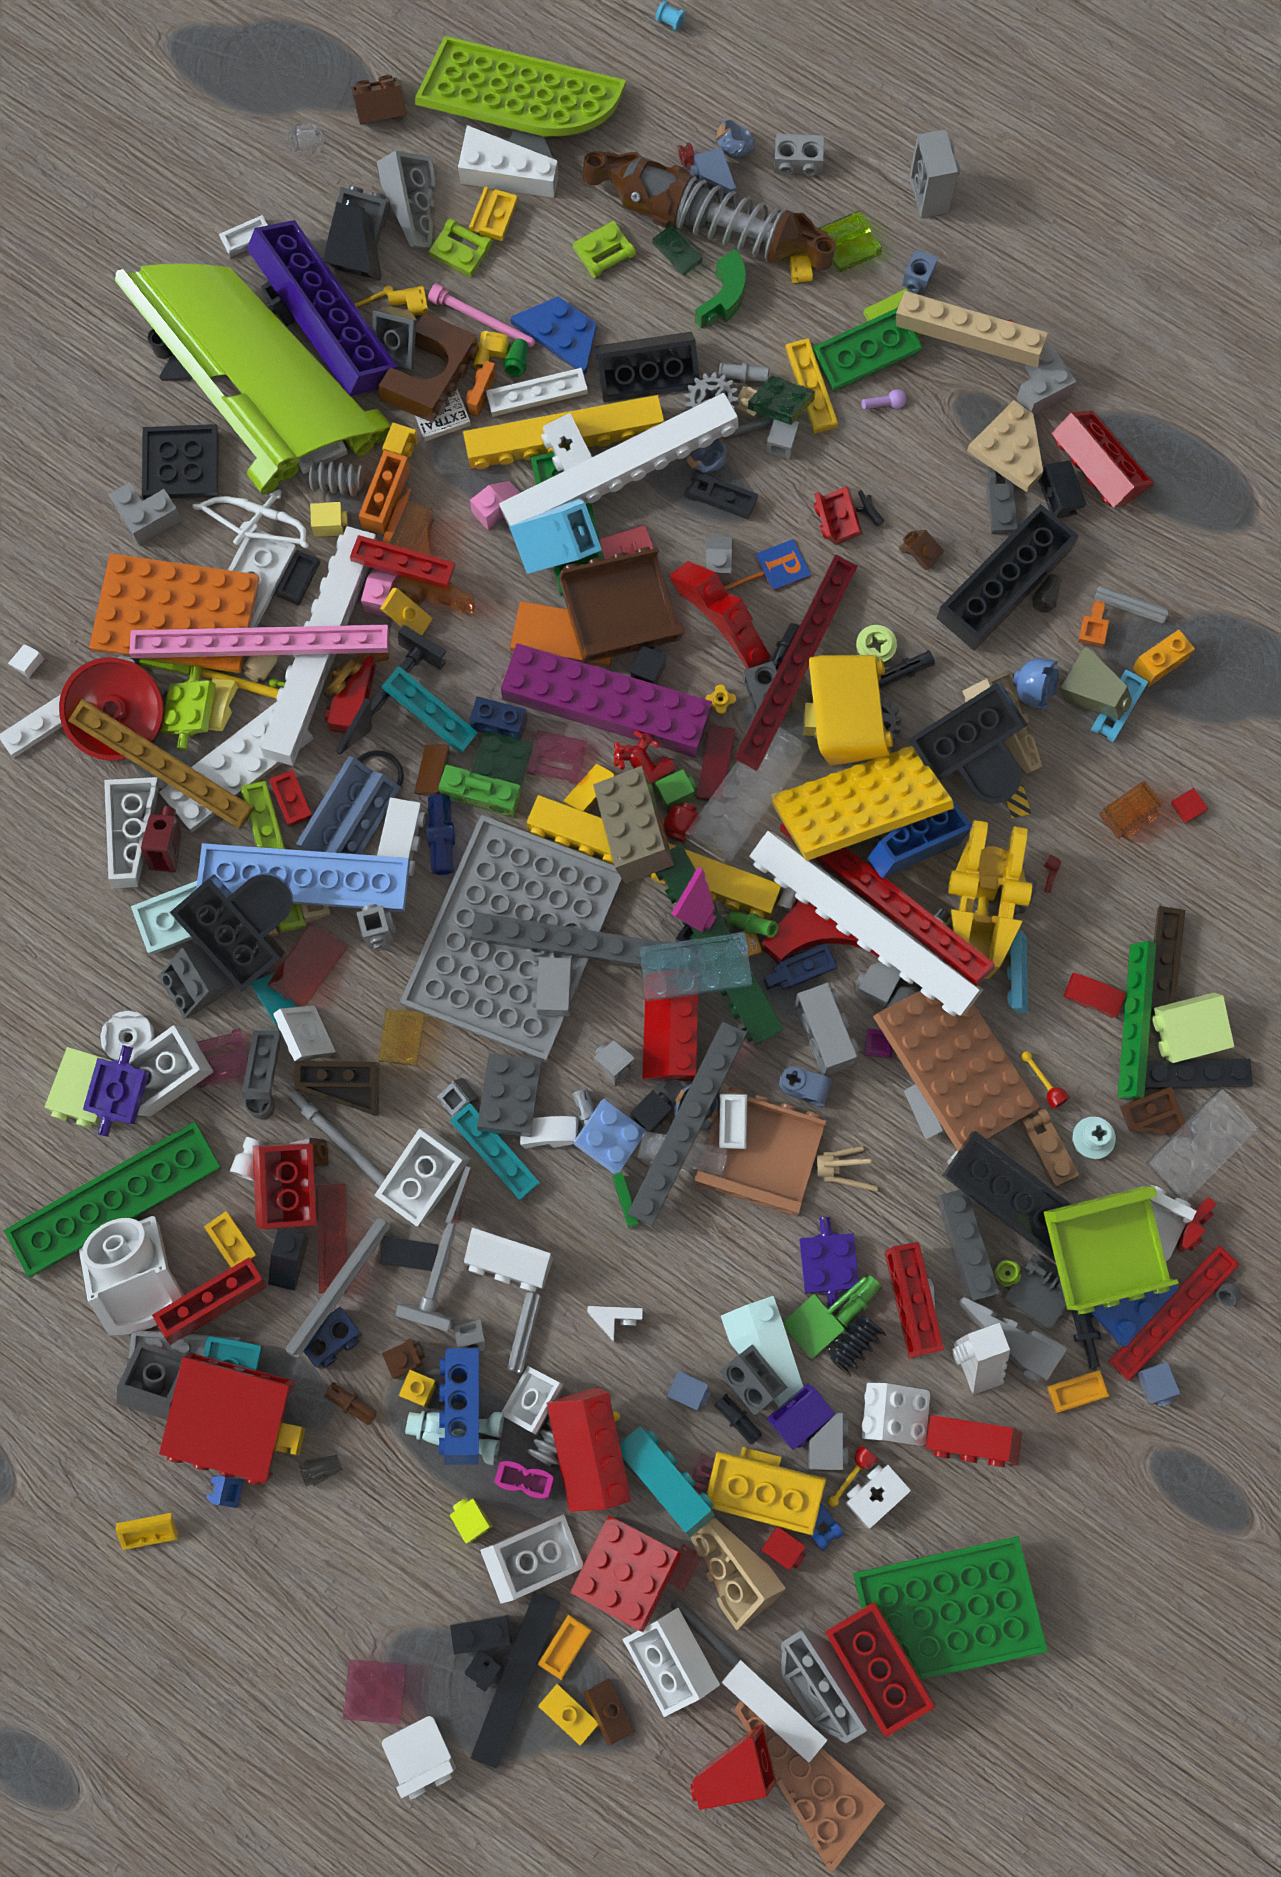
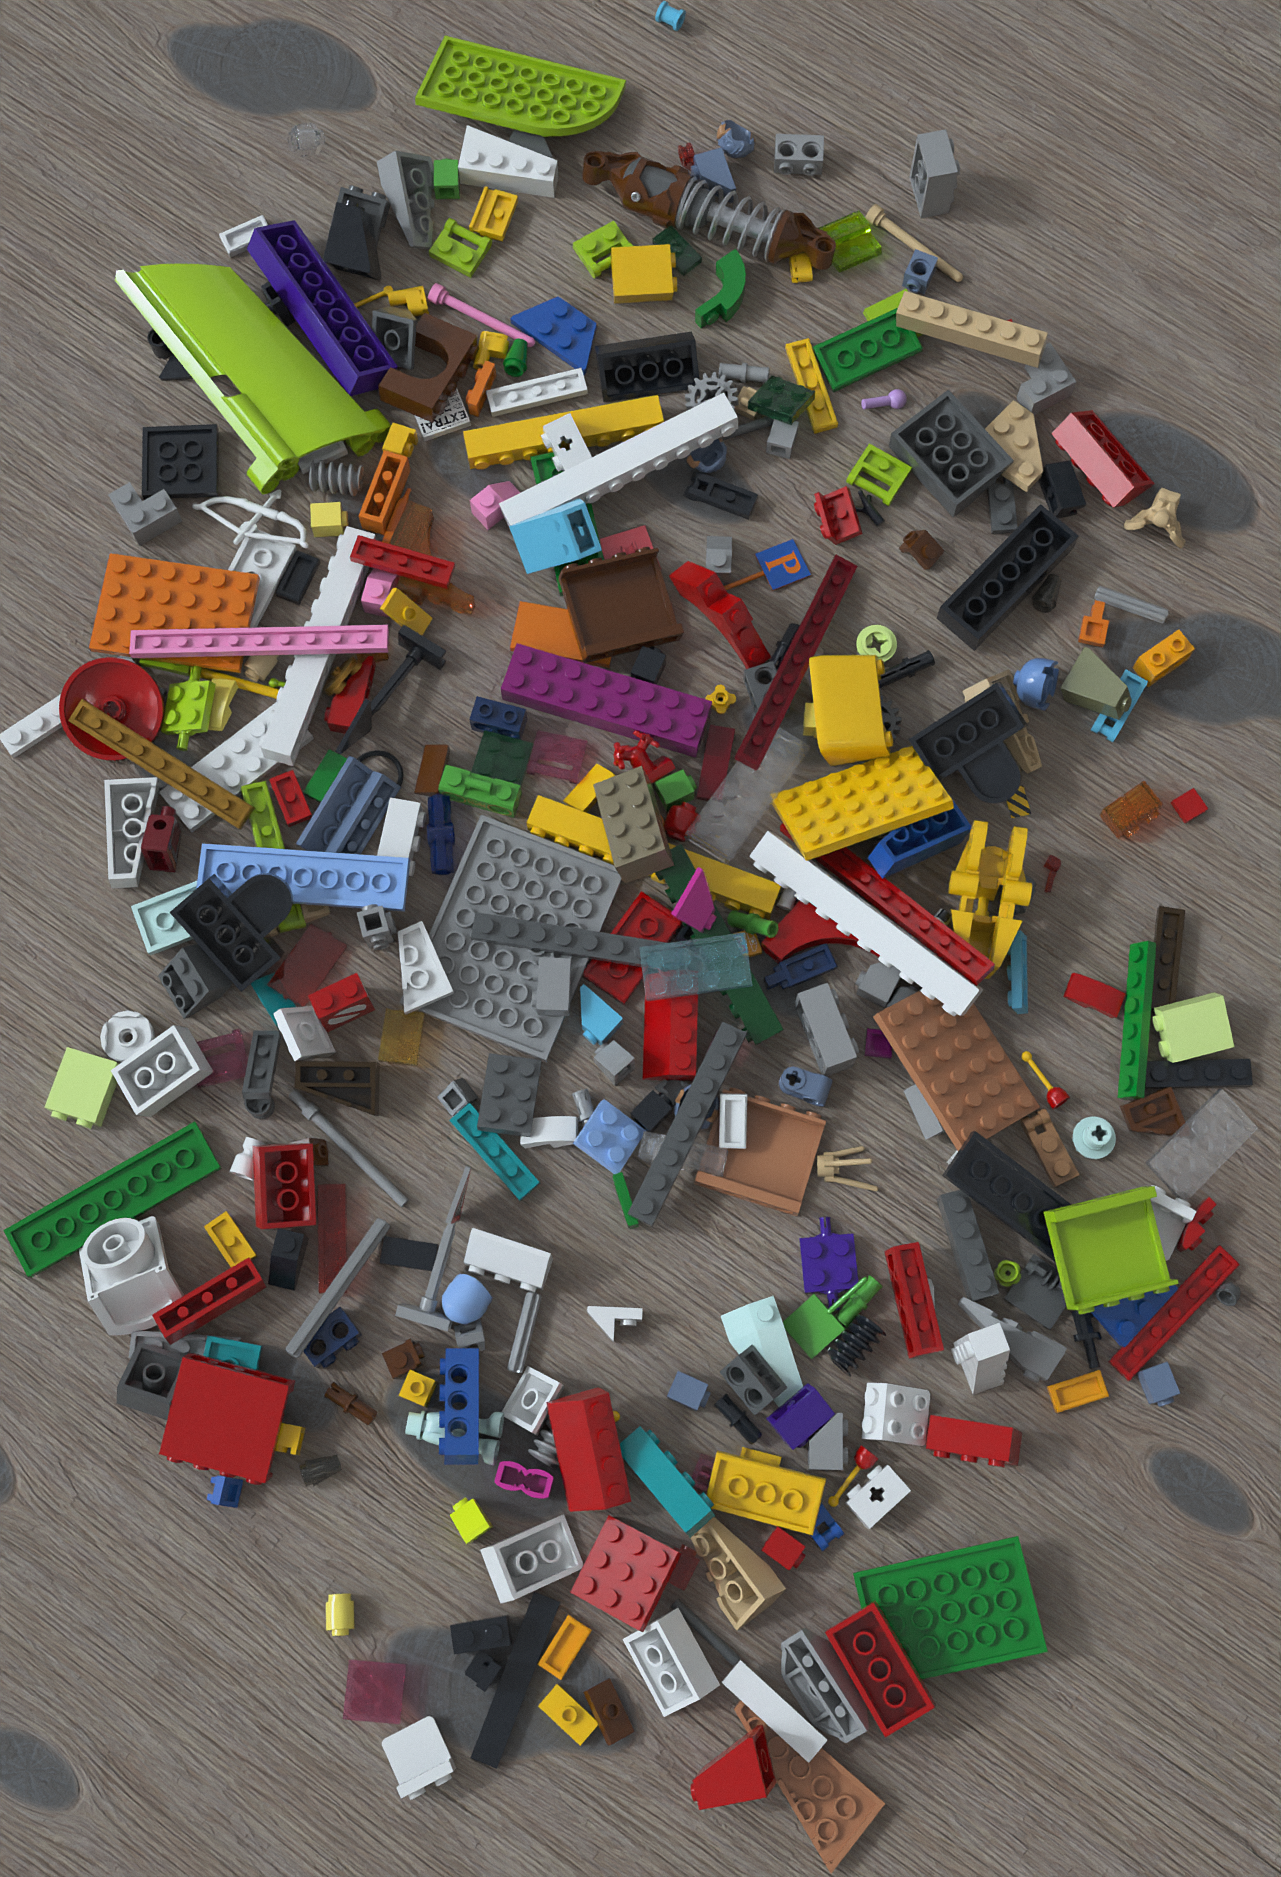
white slope [8,644,44,678] -> none
dark purple plate [83,1045,149,1137] -> none
yellow plate [116,1513,178,1550] -> none
reddish brown slope [351,75,407,125] -> none
white slope [375,1128,471,1227] -> none
teal plate [381,666,478,754] -> none
none -> green tile [303,749,347,803]
none -> red brick [308,973,375,1033]
none -> light yellow brick [326,1594,355,1636]
none -> white wing [398,921,454,1015]
none -> bright green brick [434,158,460,199]
none -> light blue piece [442,1274,493,1325]
none -> medium azure slope [580,984,623,1045]
none -> red tile [582,891,683,1005]
none -> yellow brick [611,244,677,304]
none -> lime plate [846,443,912,506]
none -> tan piece [865,204,963,282]
none -> dark grey slope [889,390,1014,517]
none -> tan animal [1124,488,1186,548]

